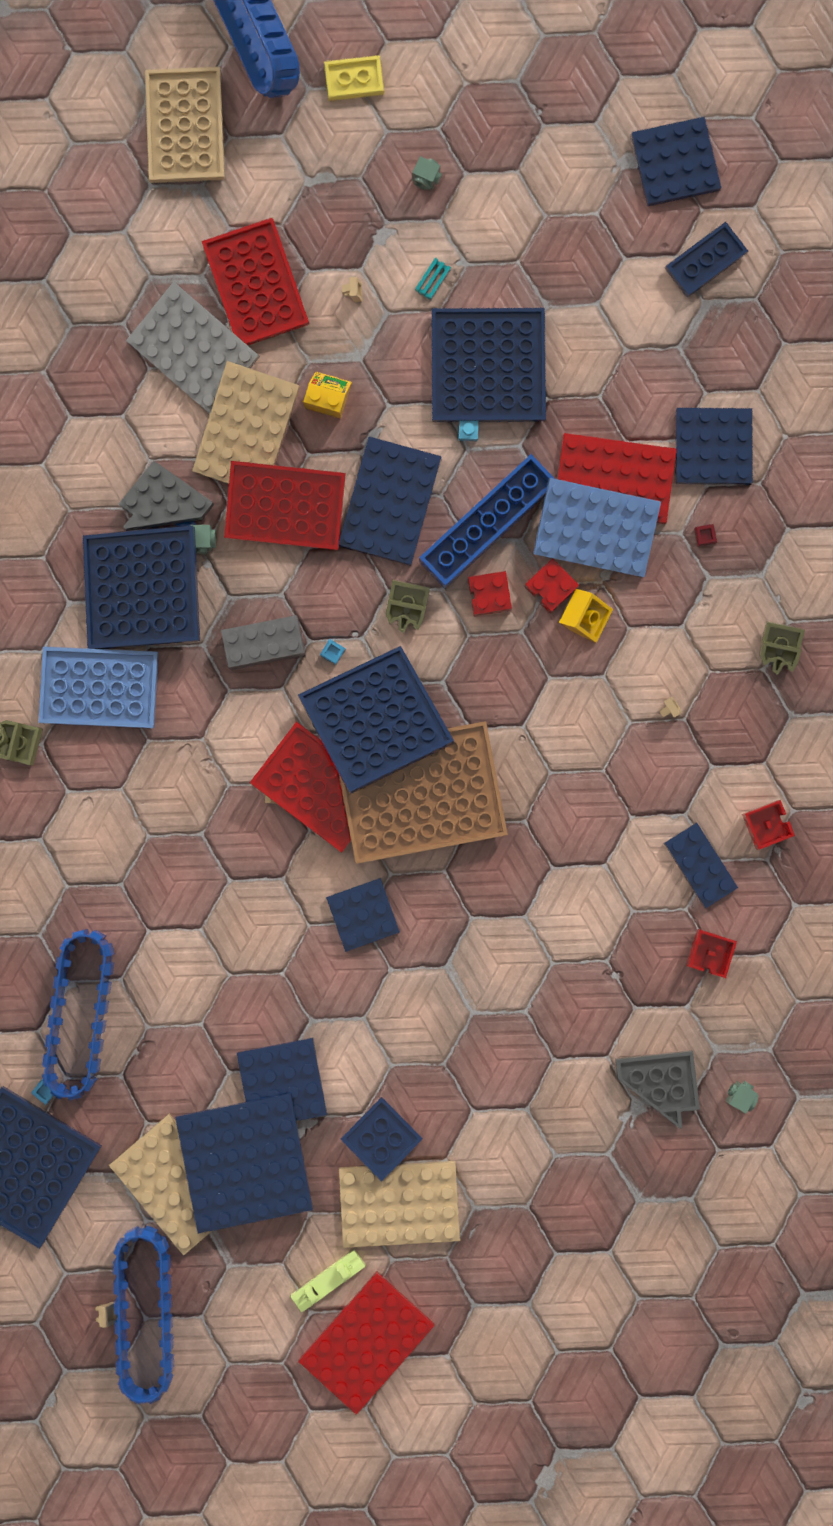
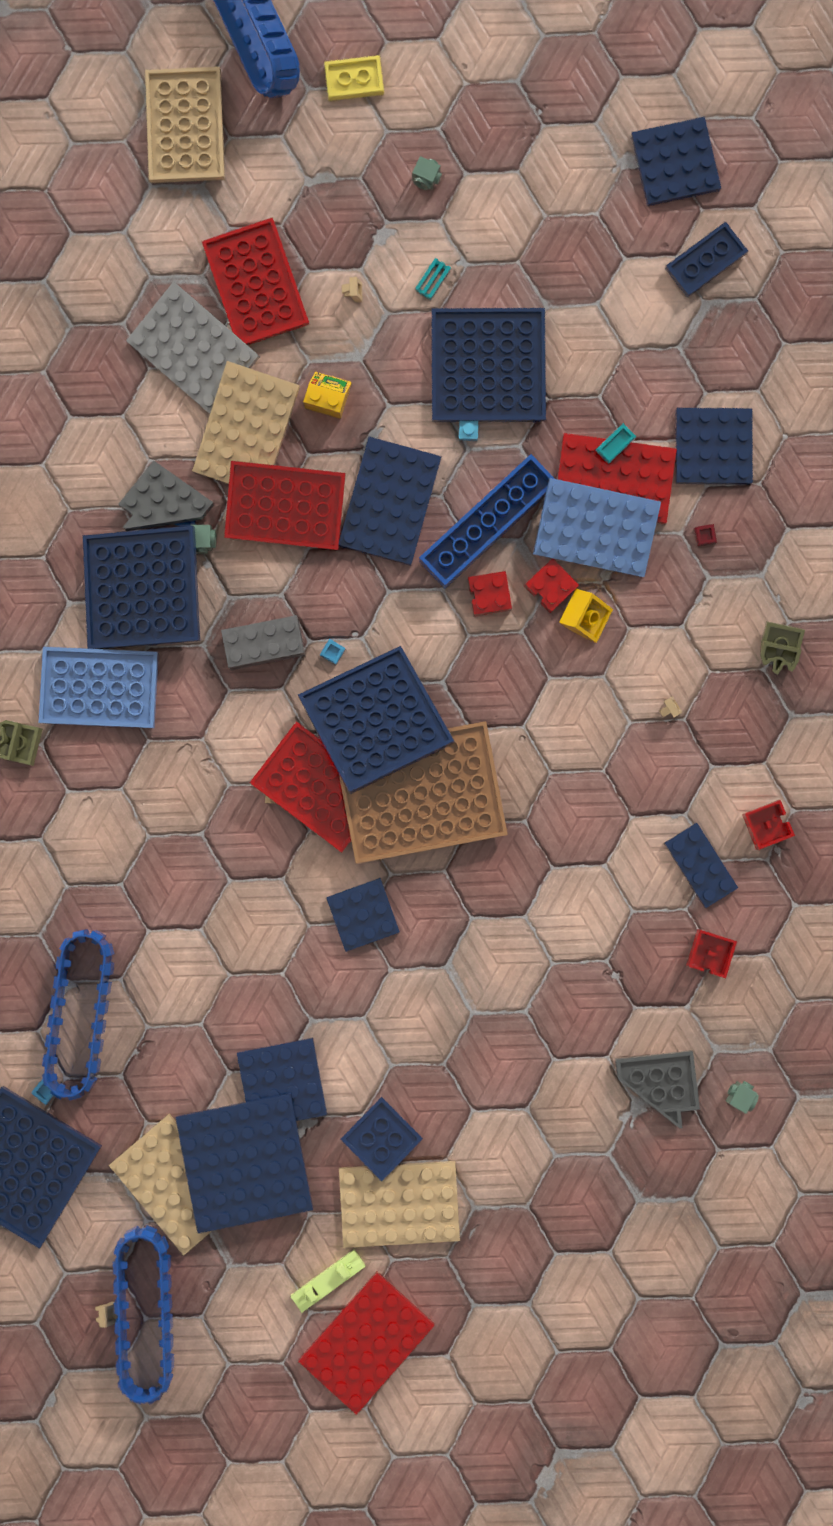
olive plate [386,580,430,633] -> none
none -> teal tile [595,423,636,464]

